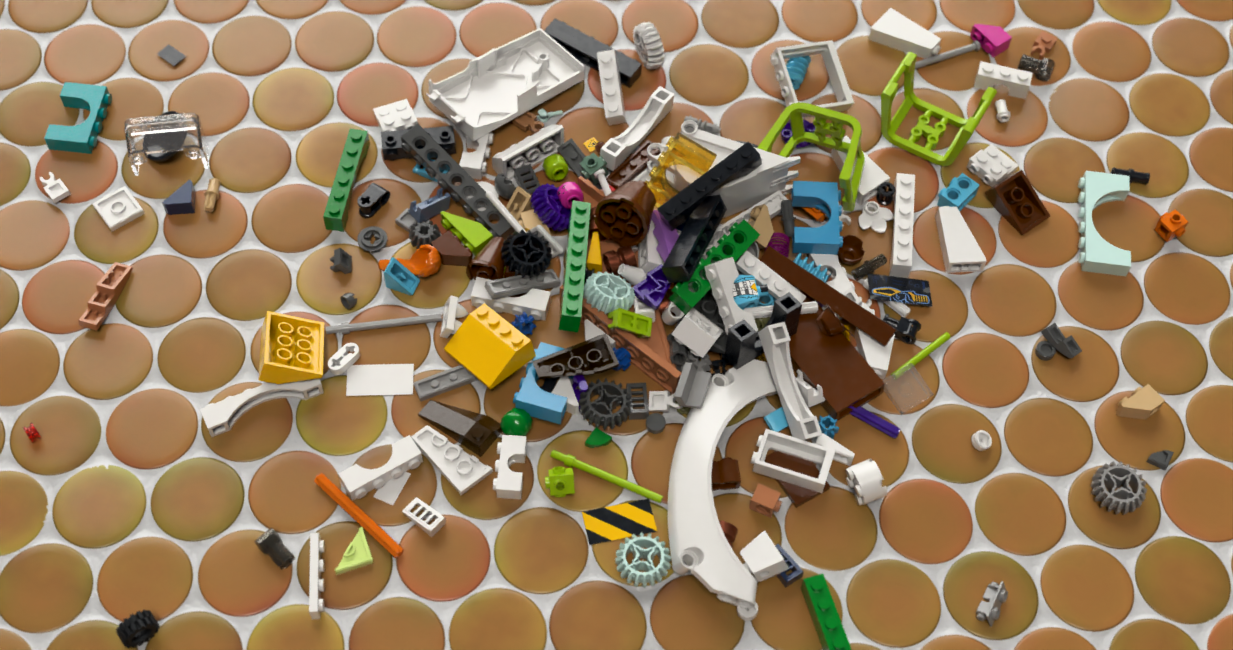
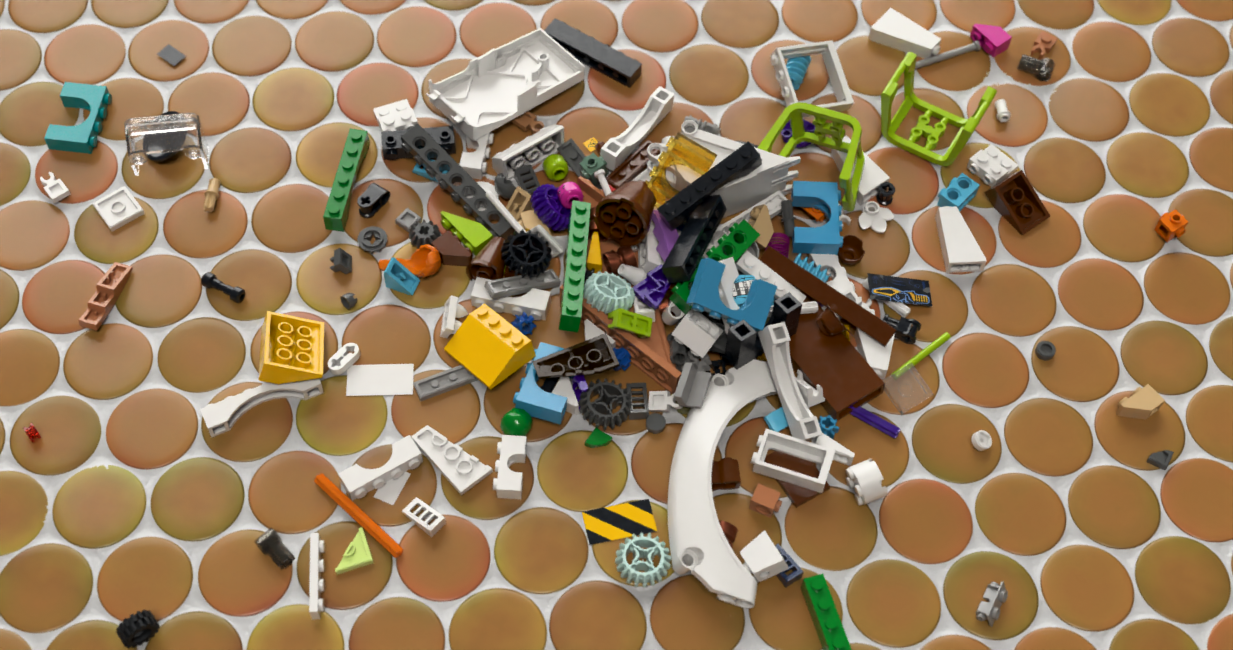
slope [162,179,196,215] -> none
light grey bar [326,314,442,334] -> none
sand blue hinge [408,188,451,223] -> none
dark brown wedge [418,400,502,457] -> none
light aqua hand [537,108,563,123] -> none
lime brick [545,466,575,497] -> none
lime bar [550,449,663,503] -> none
white brick [597,49,626,126] -> none
white gear [633,22,665,70] -> none
white tile [737,601,758,621] -> none
clear smoke axle [851,254,887,281] -> none
white arch [889,173,915,278] -> none
white arch [974,61,1032,99] -> none
dark grey slope [1041,323,1082,359] -> none
light aqua arch [1078,171,1131,277] -> none
light grey gear [1090,461,1147,515] -> none
black pin [1111,167,1150,184] -> none
none -> black piece [201,272,245,303]
none -> dark azure arch [686,257,777,331]

